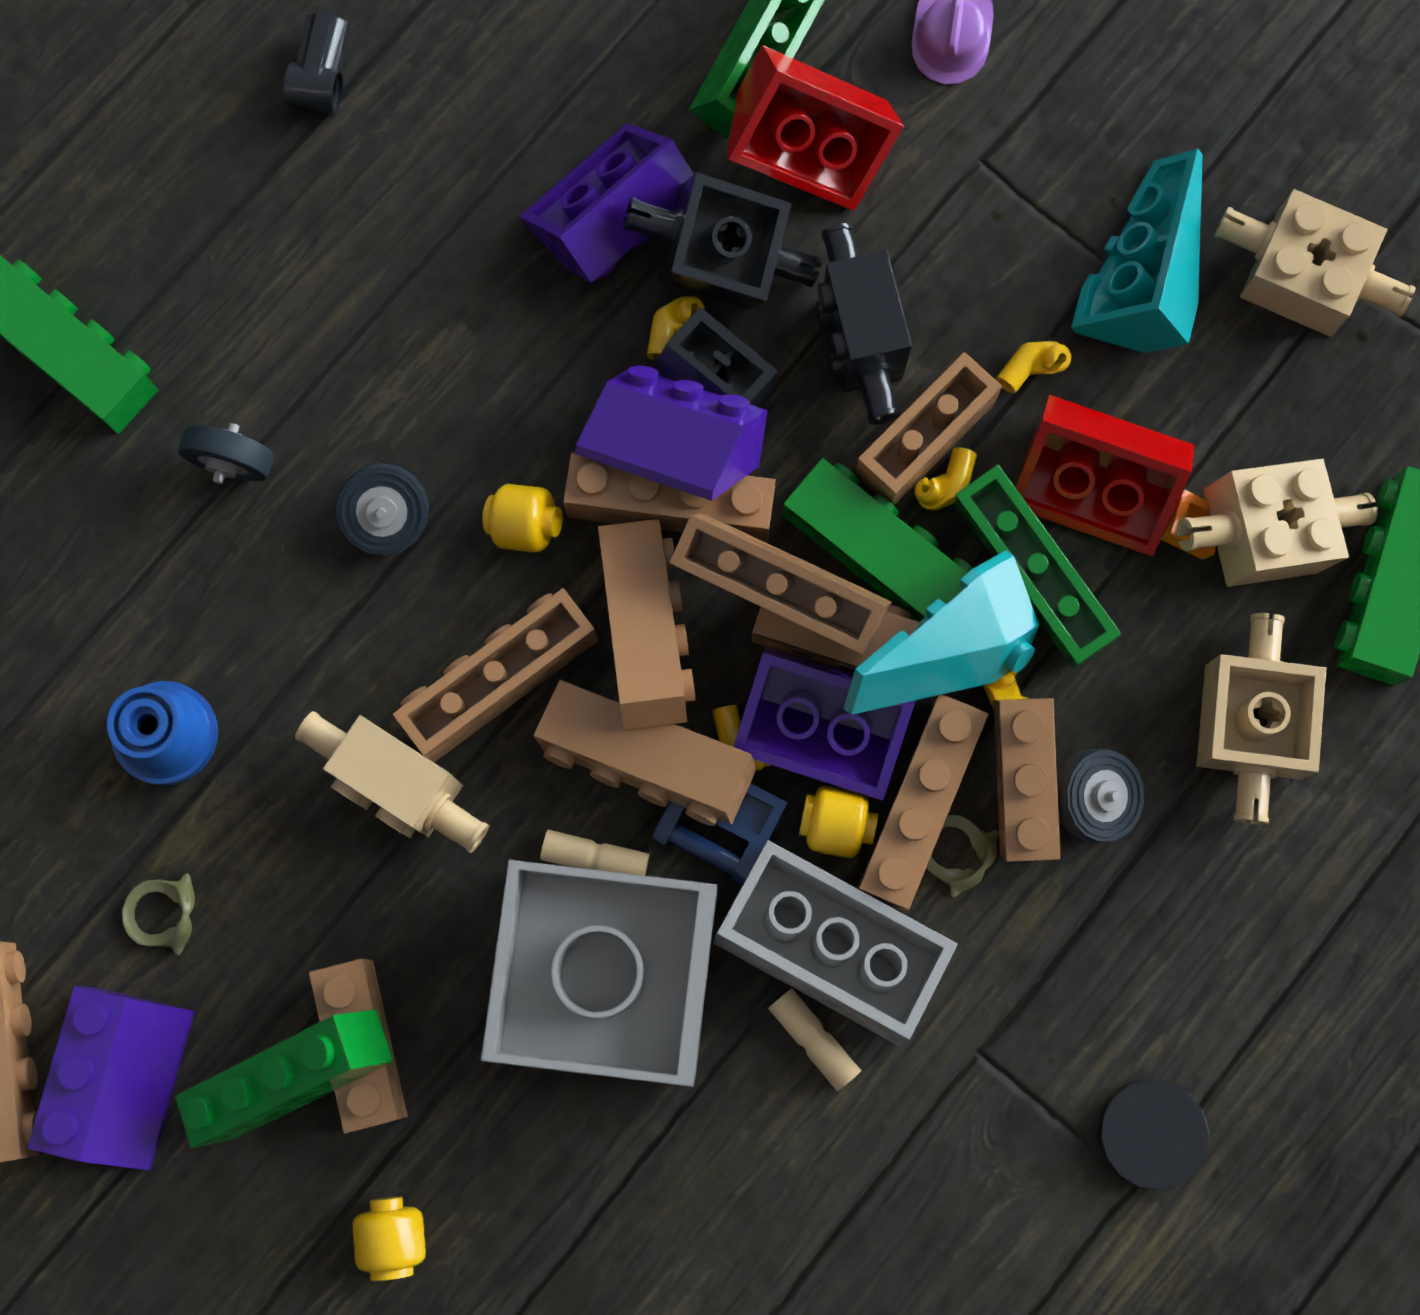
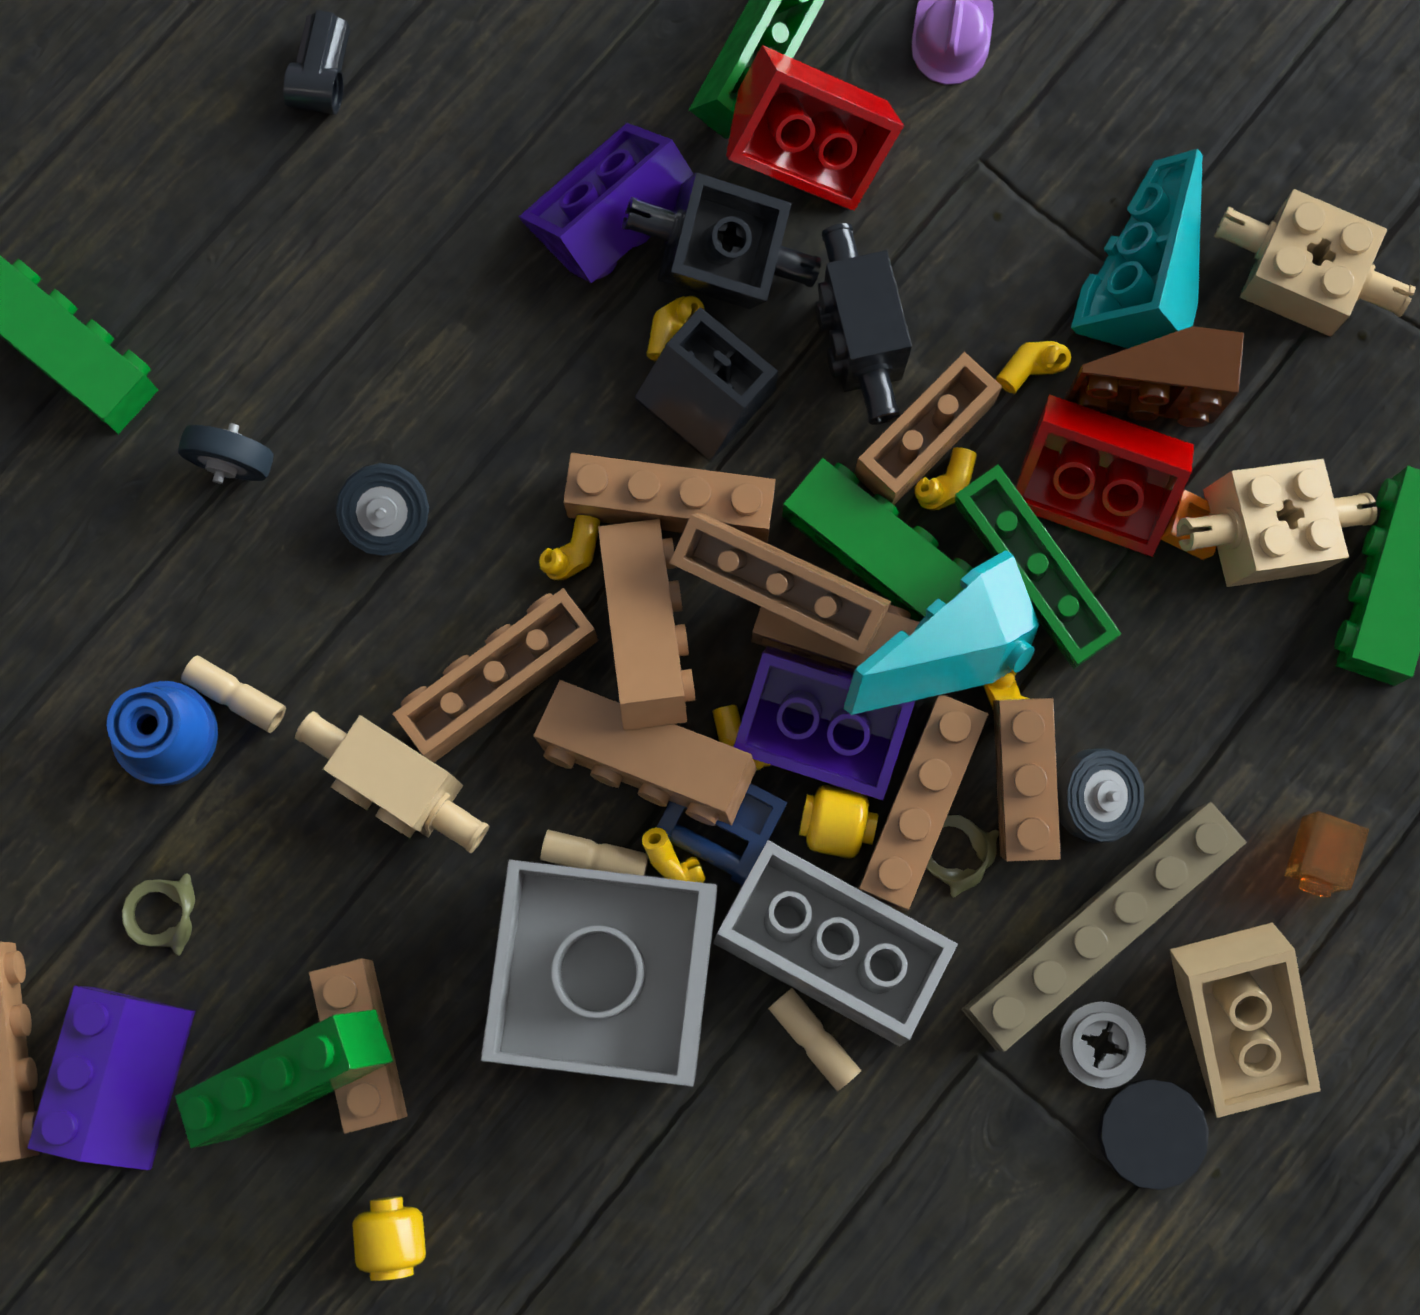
yellow head [482,484,563,553] -> none
dark purple slope [575,366,768,501] -> none
tan brick [1196,613,1326,825] -> none
none -> tan piece [181,655,286,733]
none -> yellow arm [539,515,601,580]
none -> yellow arm [642,827,706,883]
none -> dark tan brick [961,802,1247,1052]
none -> light grey gear [1059,1002,1146,1089]
none -> reddish brown slope [1064,326,1244,427]
none -> tan slope [1170,922,1321,1118]
none -> clear orange brick [1285,811,1369,898]

